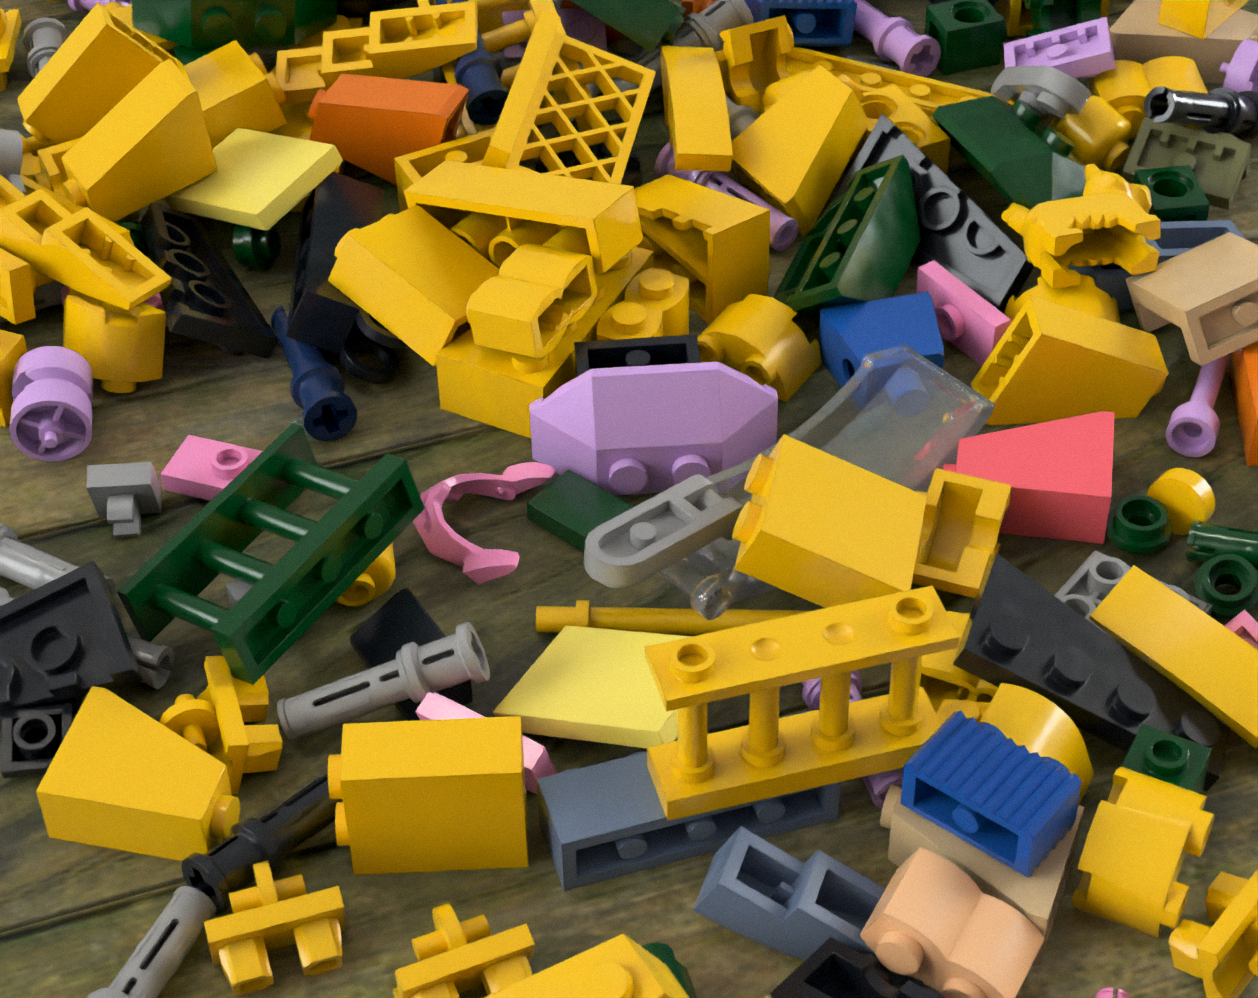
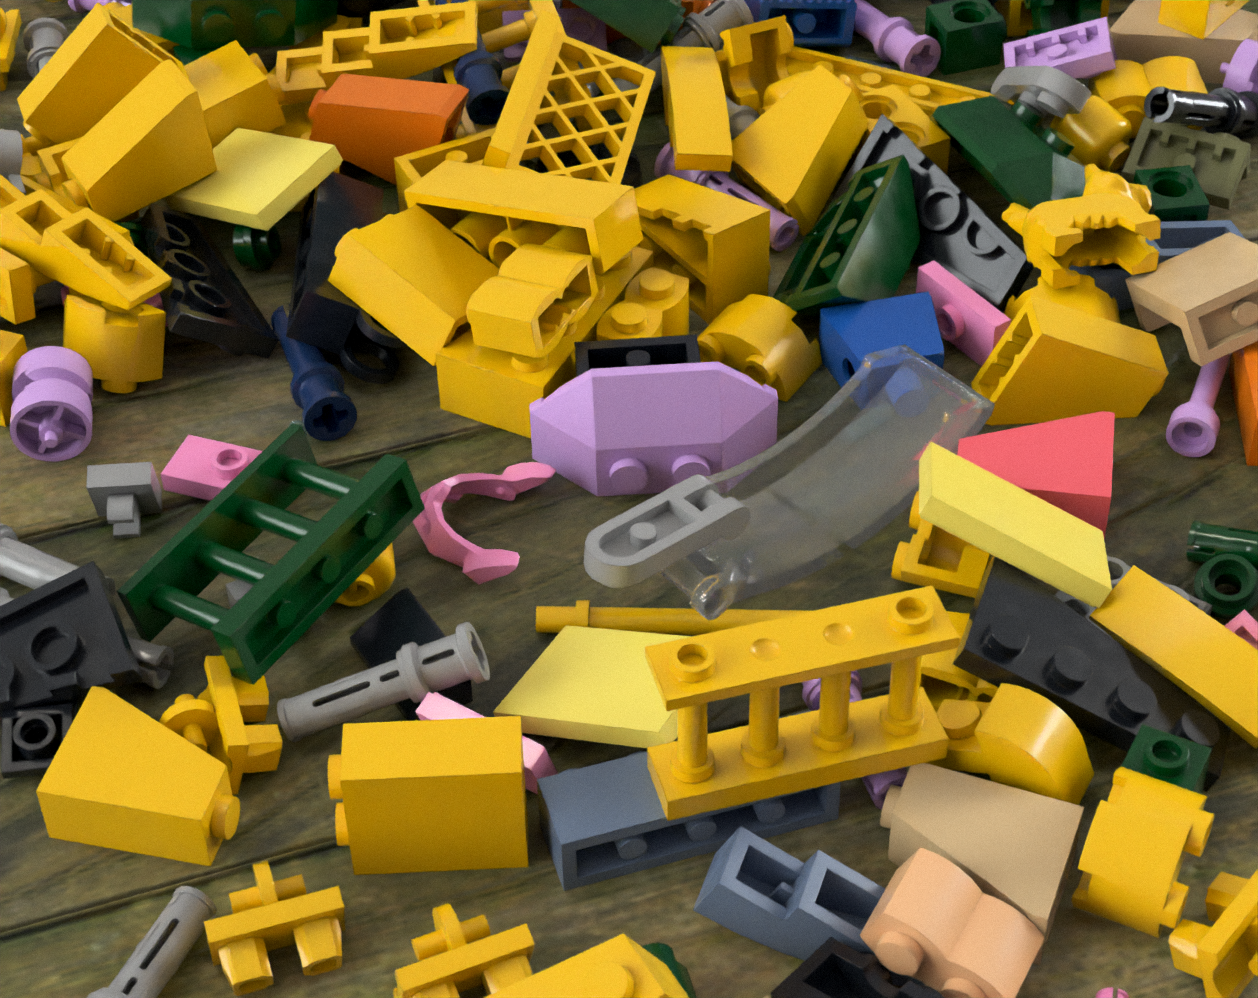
black pin [181,773,343,915] -> none
dark green tile [526,470,633,552] -> none
yellow brick [732,434,927,608] -> none
blue brick [900,710,1082,877] -> none
dark green plate [1106,495,1172,554] -> none
yellow tile [1147,468,1215,535] -> none
none -> light yellow tile [919,442,1112,608]

